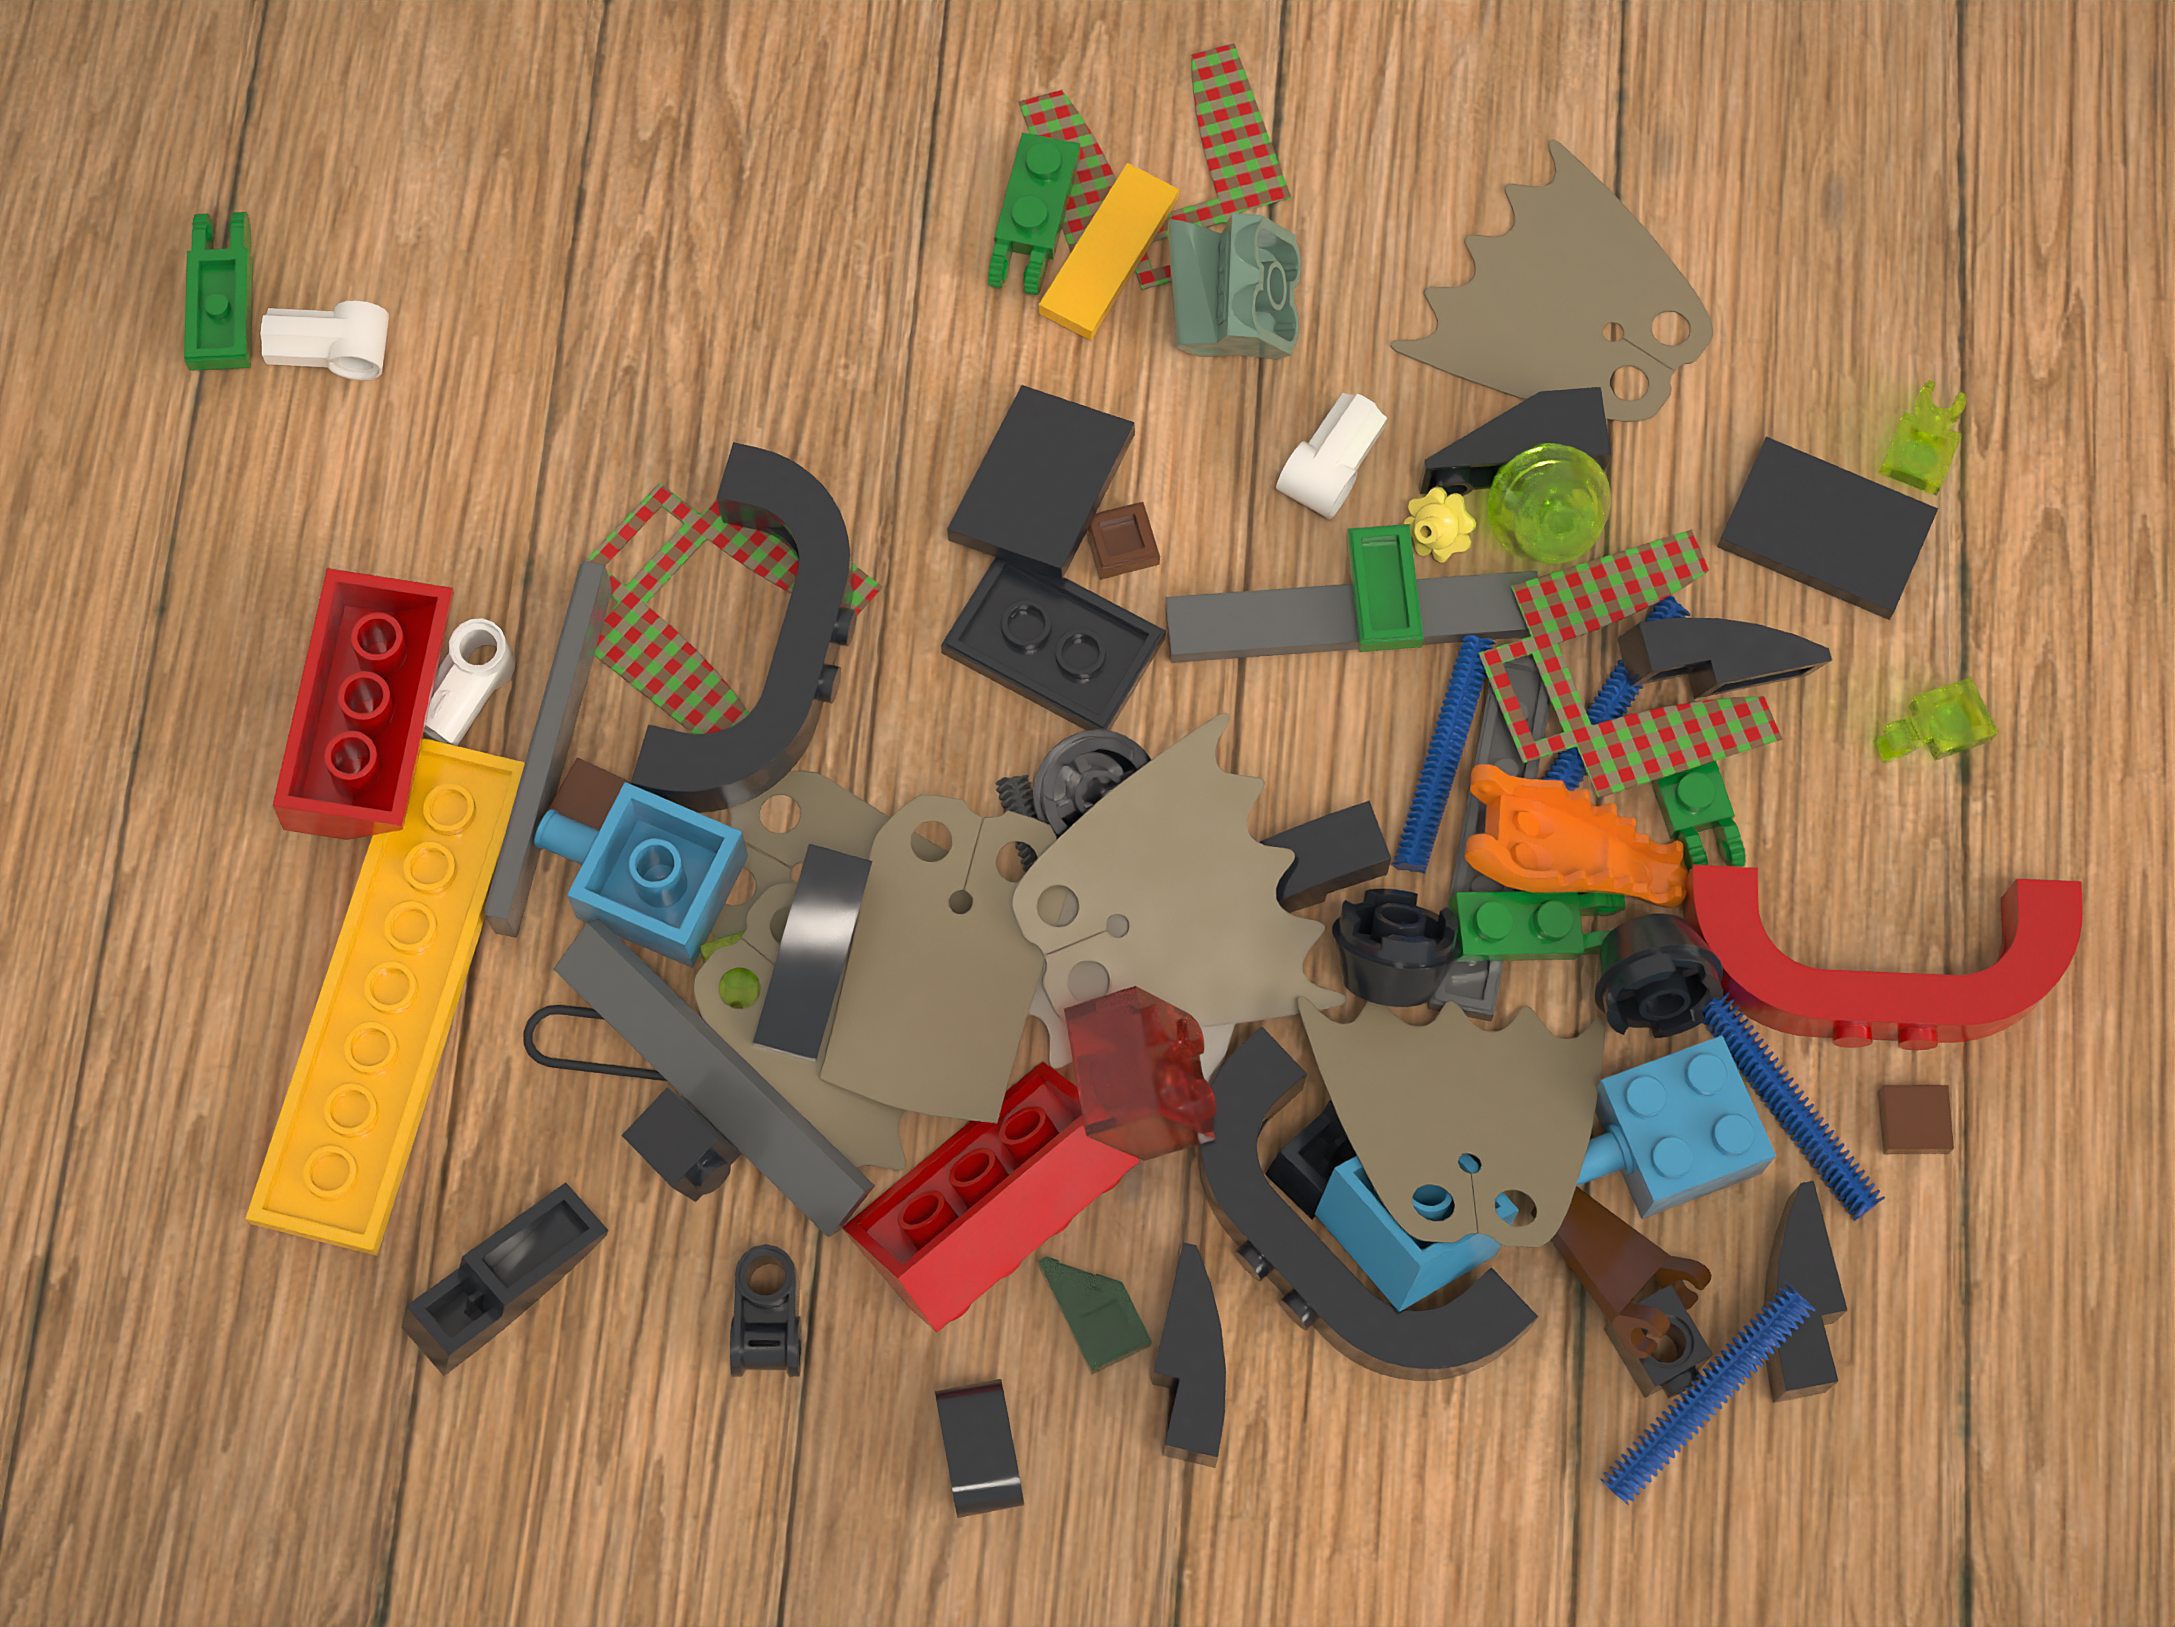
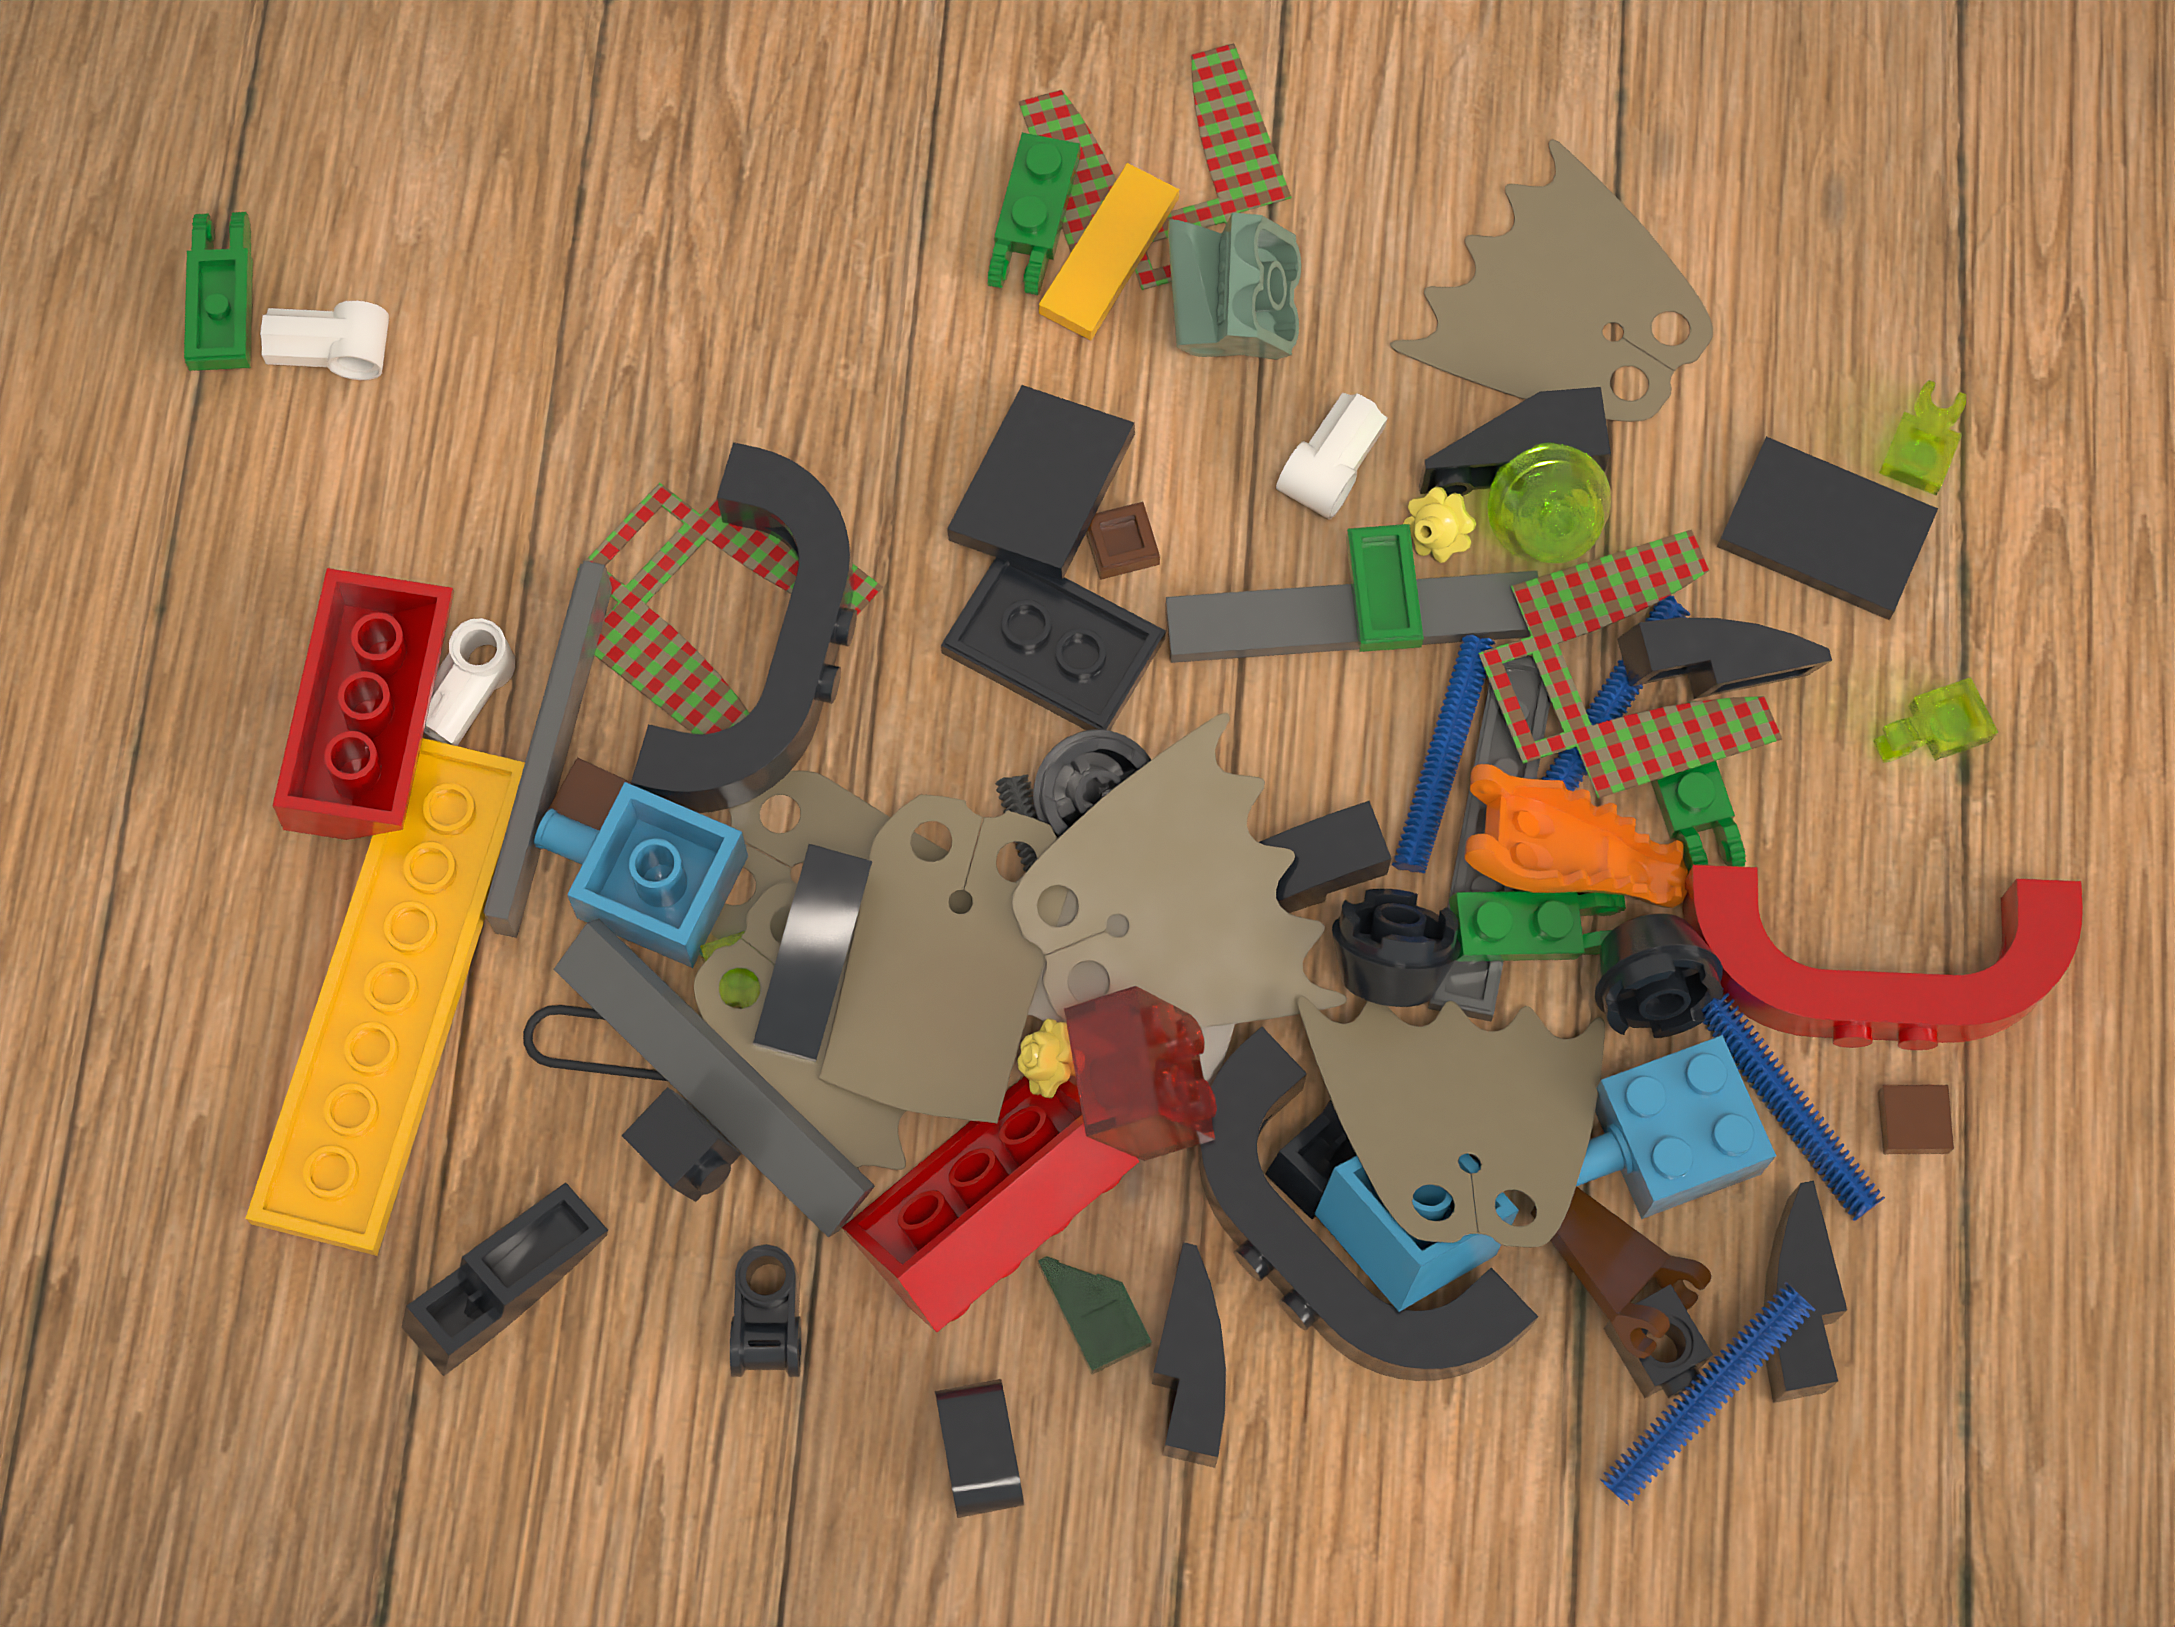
none -> light yellow plant [1017,1018,1087,1098]

